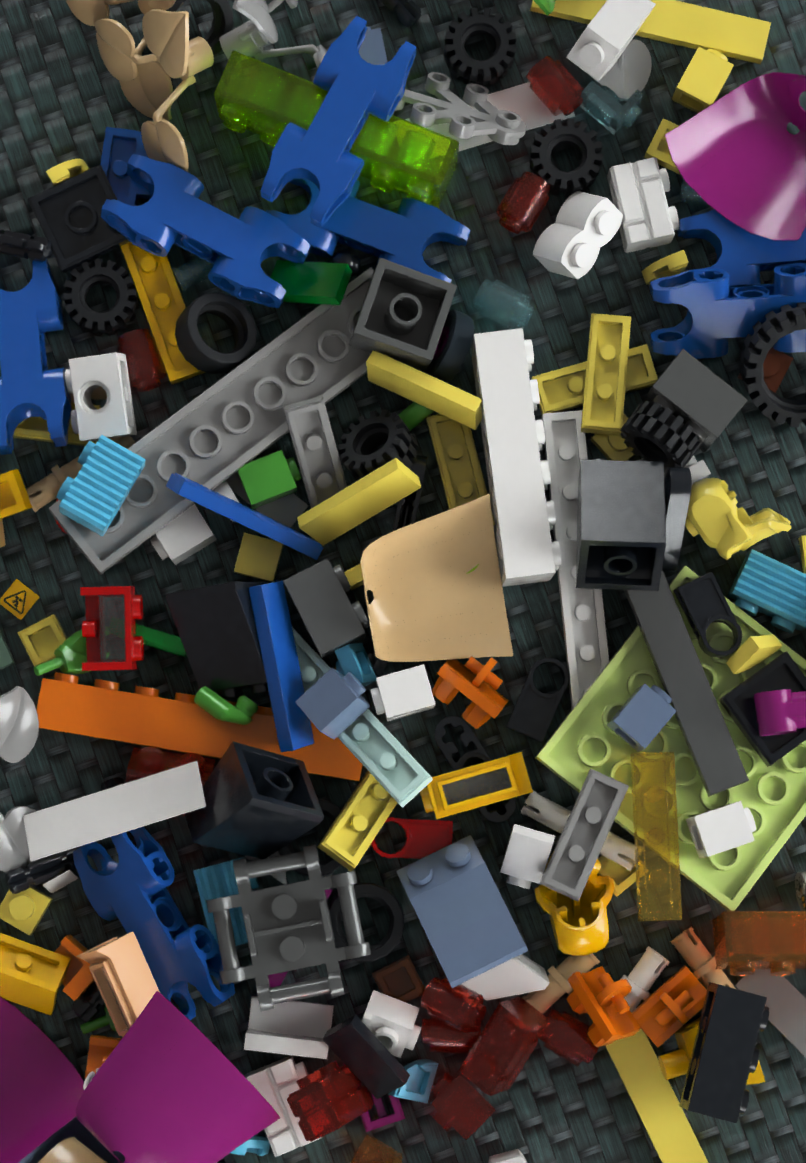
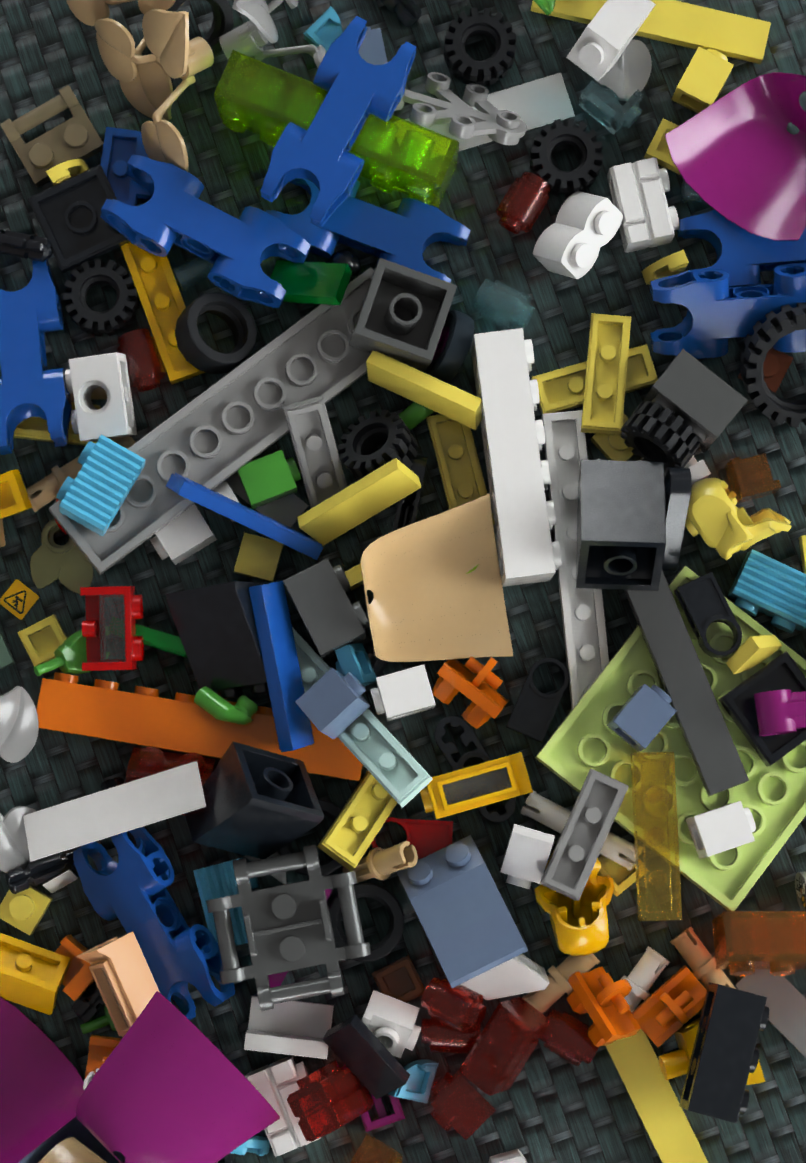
clear red brick [526,56,584,116] -> none
none -> dark tan plate [0,85,104,188]
none -> olive plate [30,519,94,594]
none -> medium azure tile [303,6,343,51]
none -> tan axle [343,841,418,883]
none -> clear orange panel [725,453,781,504]

